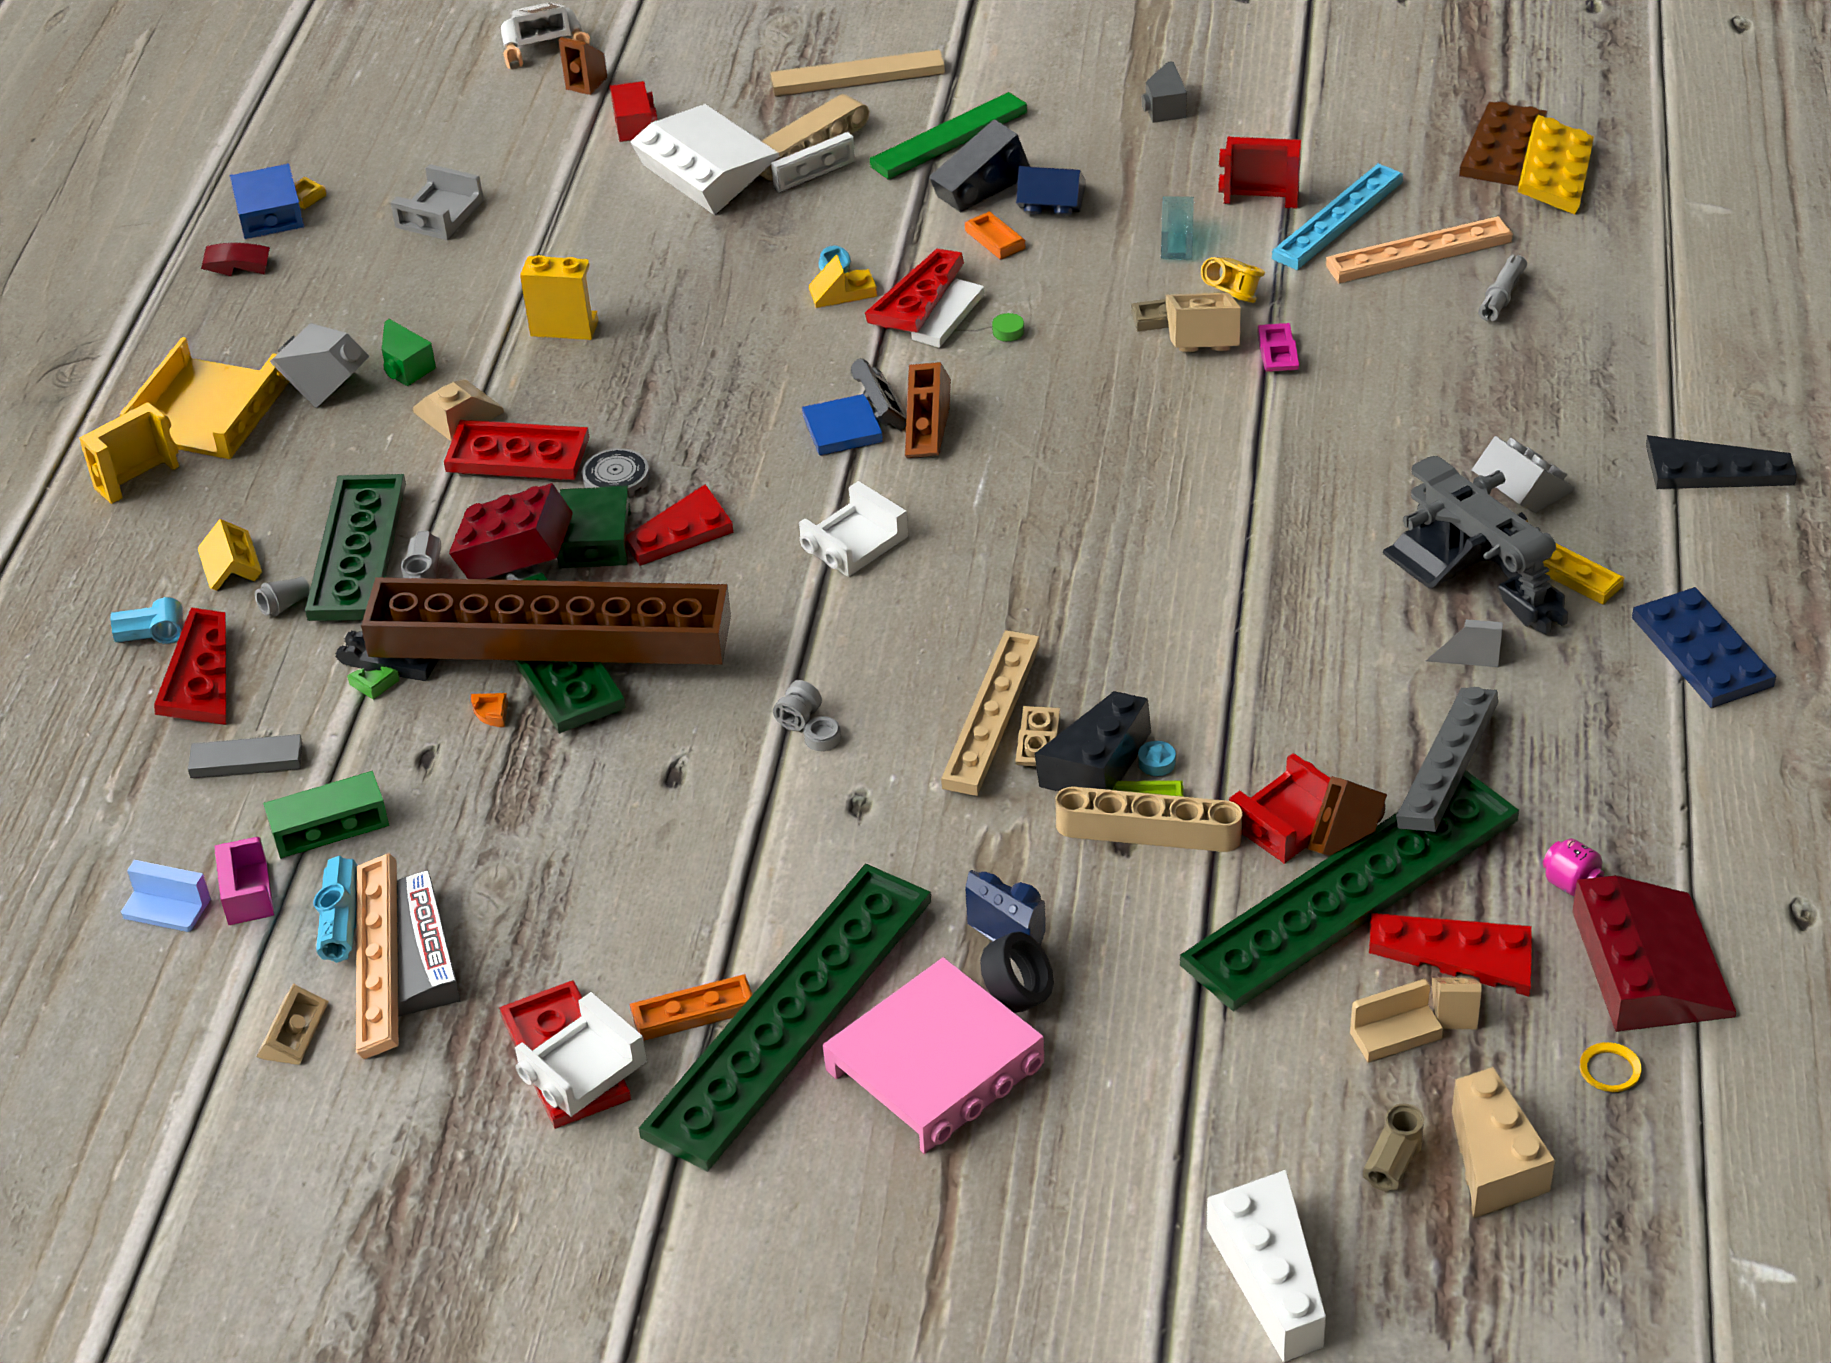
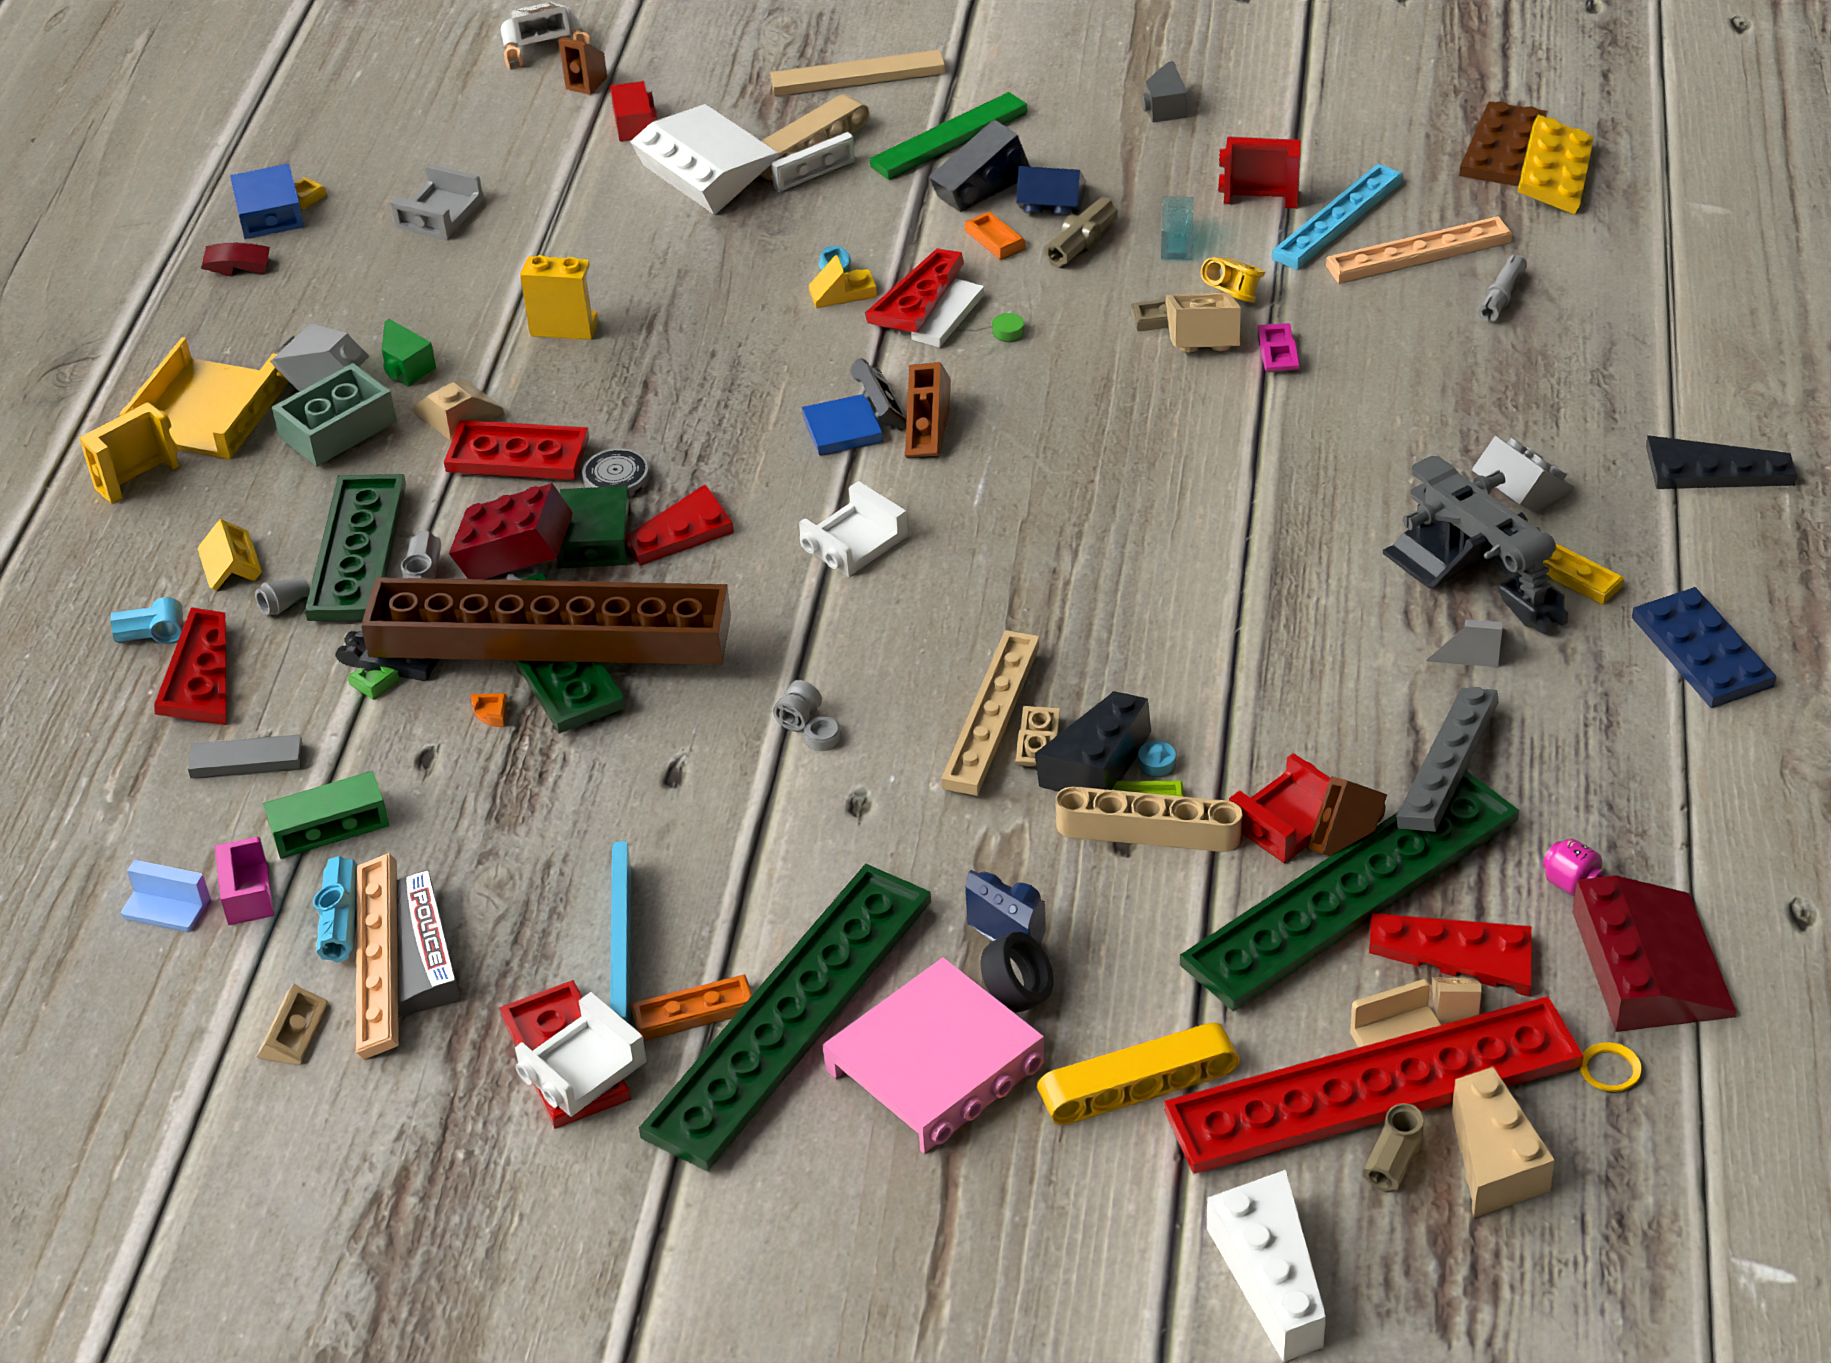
none -> sand green brick [272,363,397,467]
none -> medium azure tile [610,841,631,1025]
none -> yellow beam [1037,1022,1240,1125]
none -> dark tan piece [1044,197,1118,268]
none -> red plate [1164,996,1584,1174]

